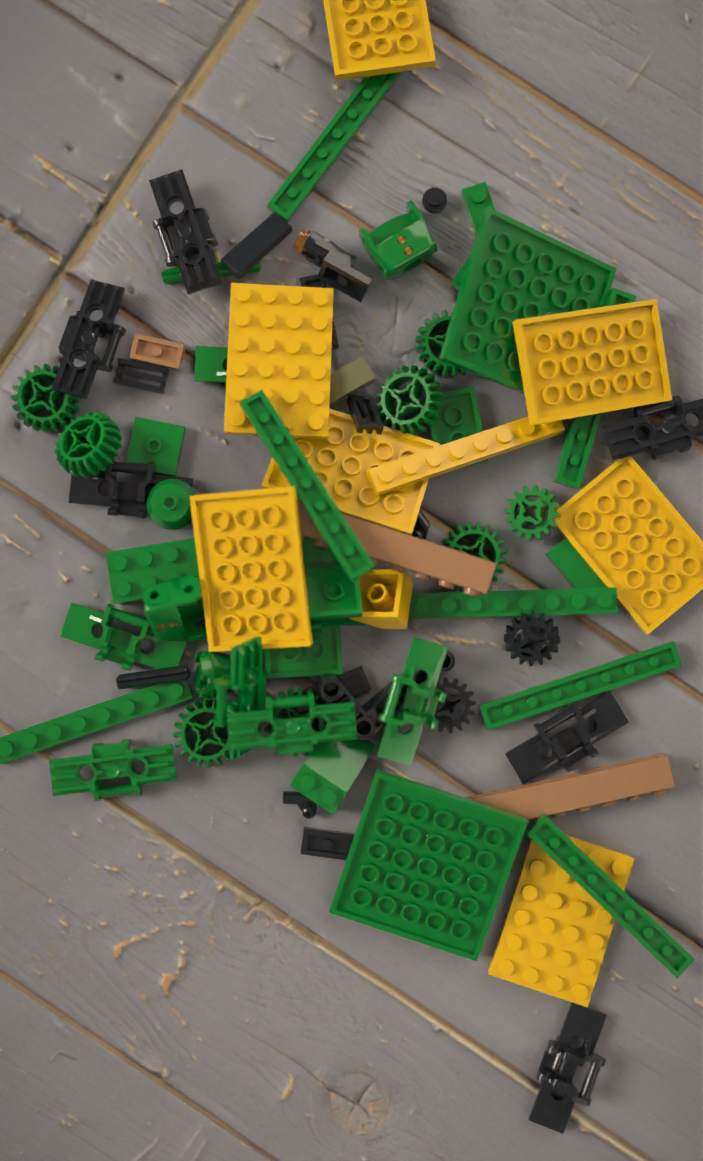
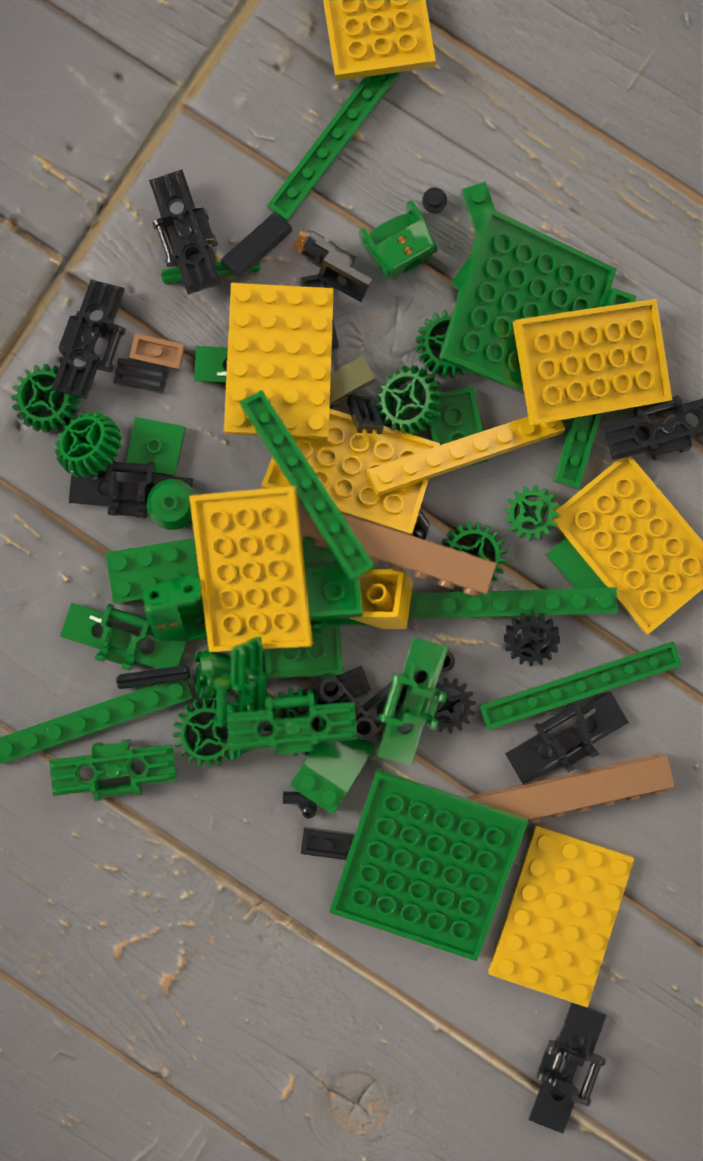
green plate [525,813,695,979] -> none

